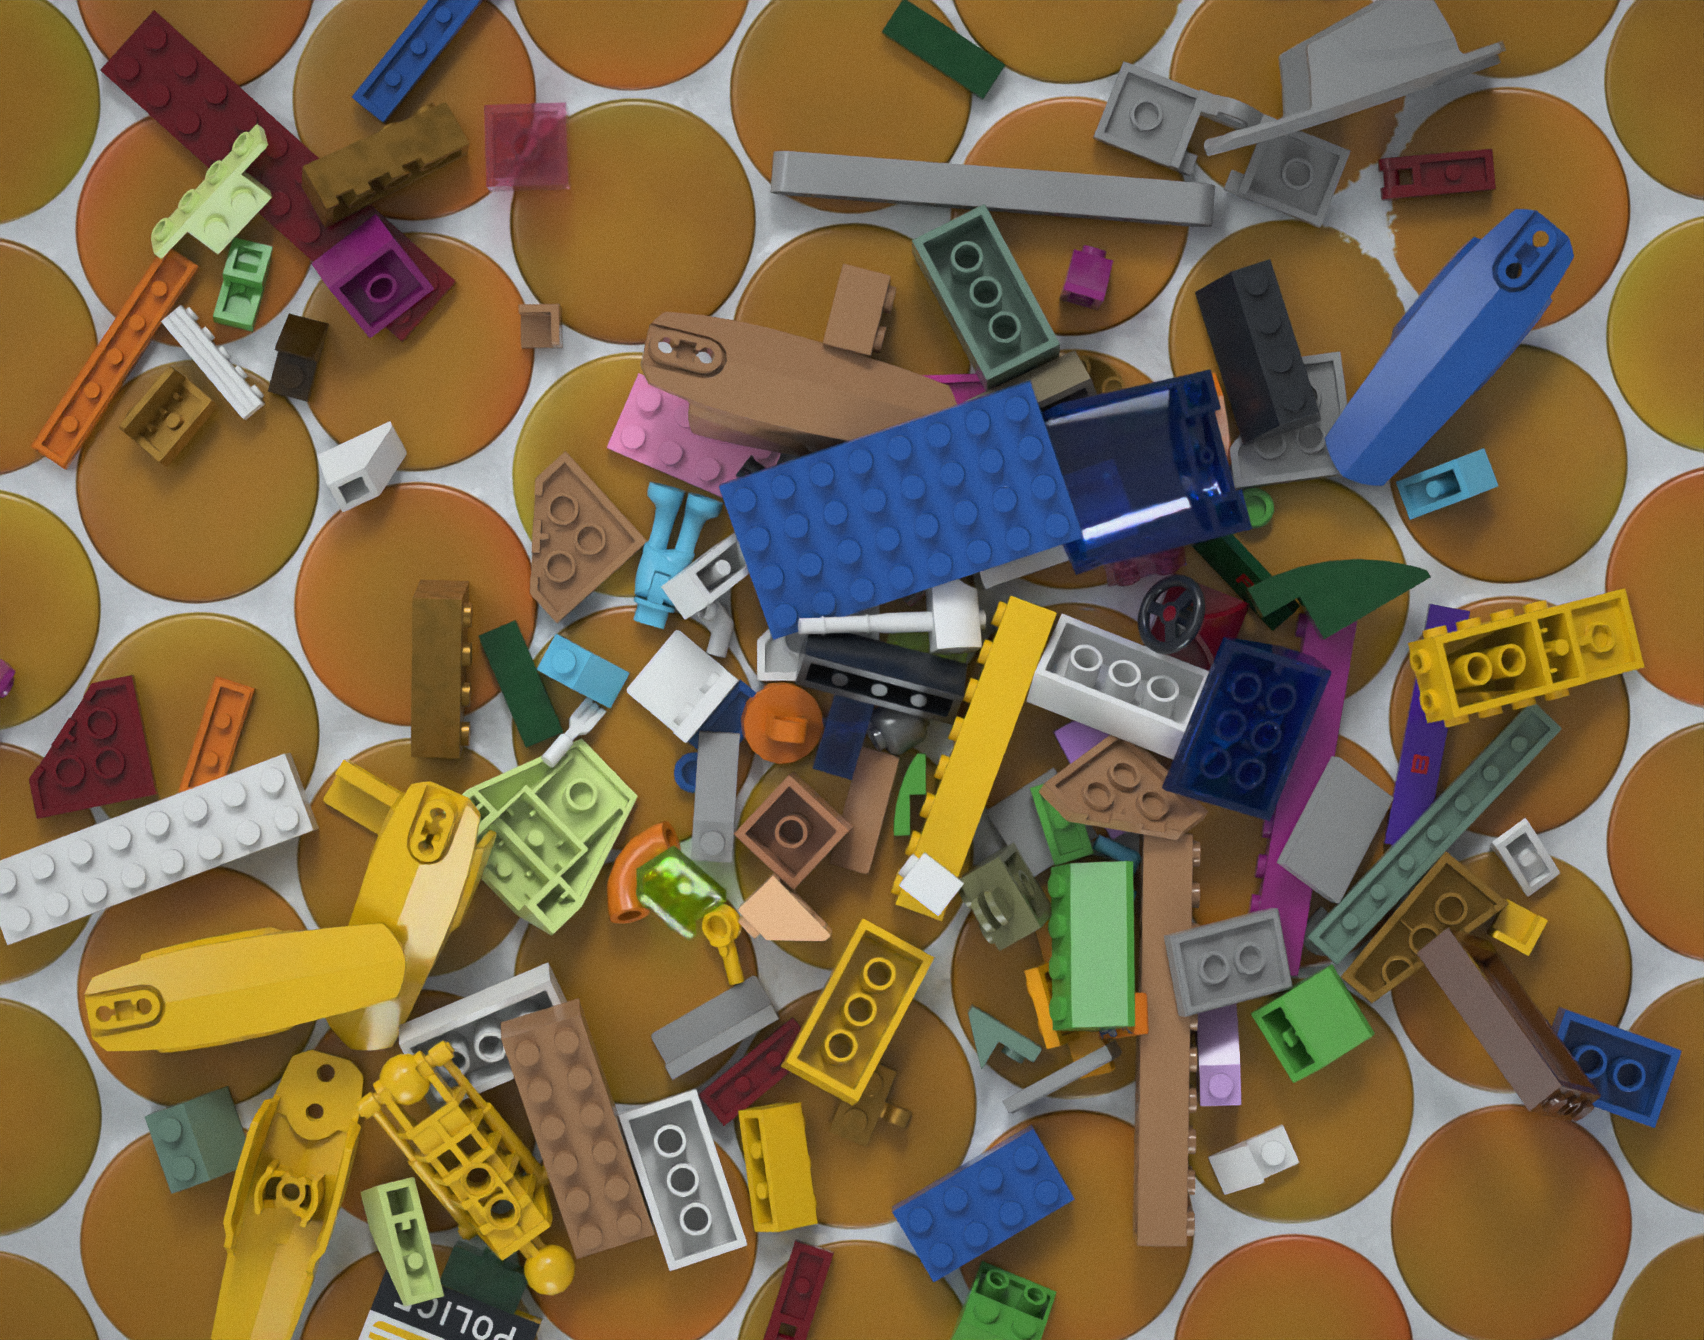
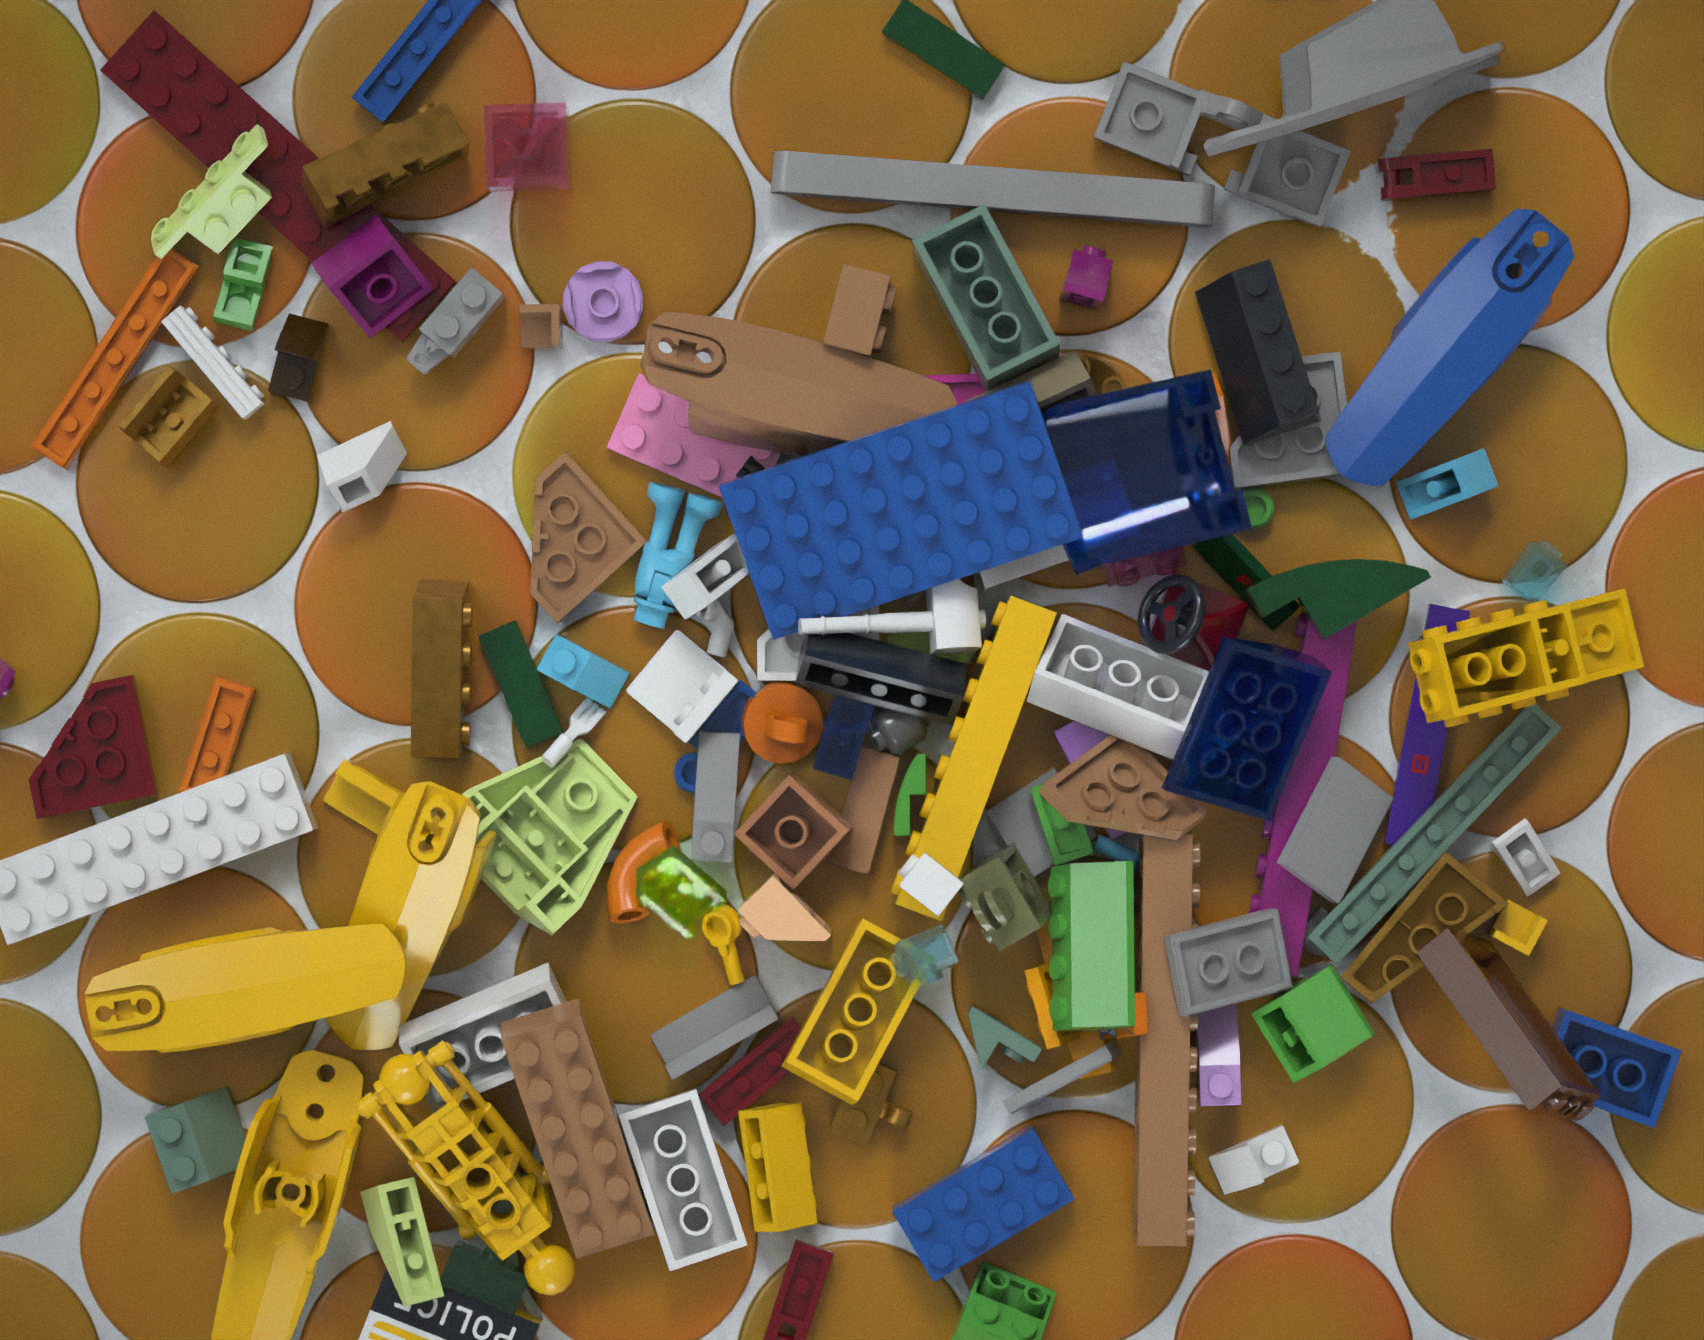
none -> light grey hinge [406,267,506,375]
none -> lavender tile [563,261,644,342]
none -> clear light blue brick [891,924,959,987]
none -> clear light blue brick [1500,540,1567,603]

